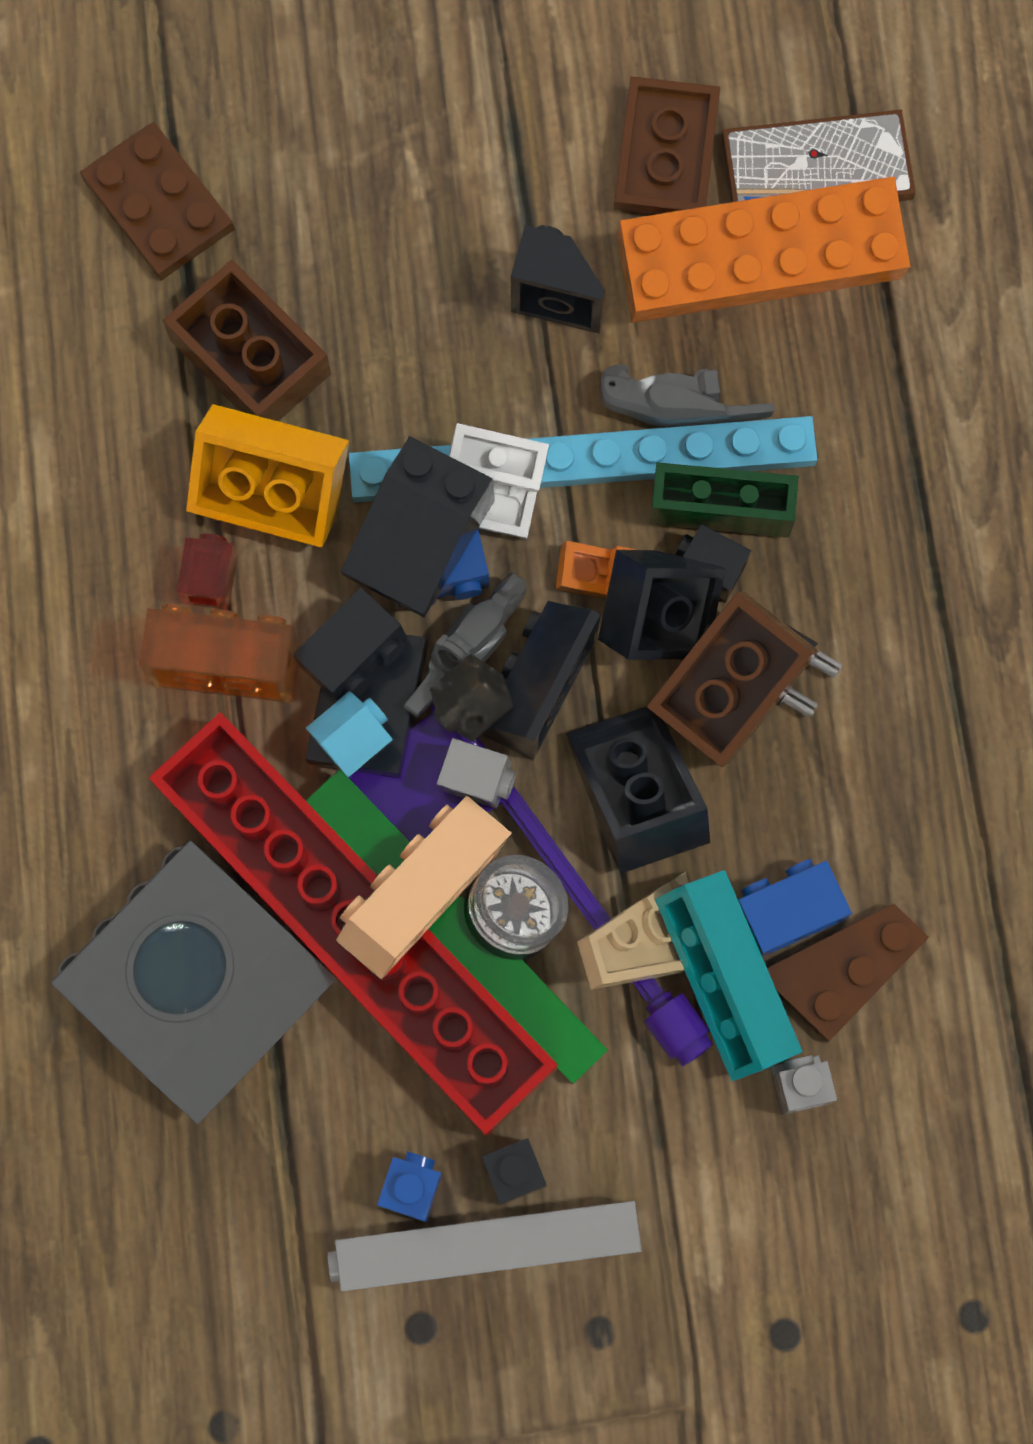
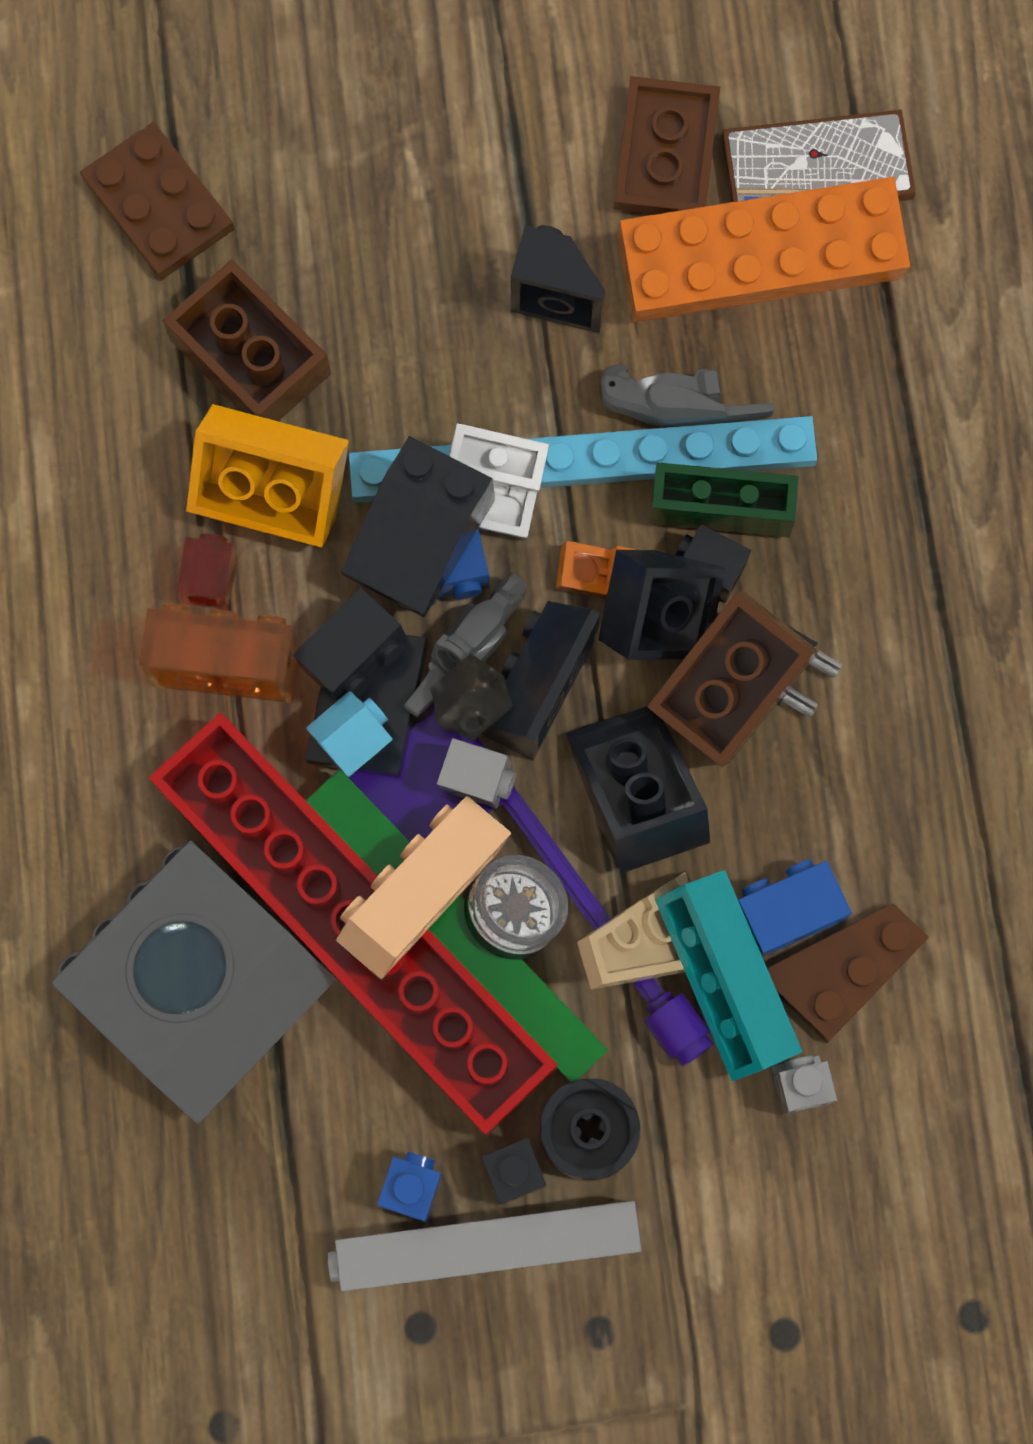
none -> black brick [540,1079,640,1182]

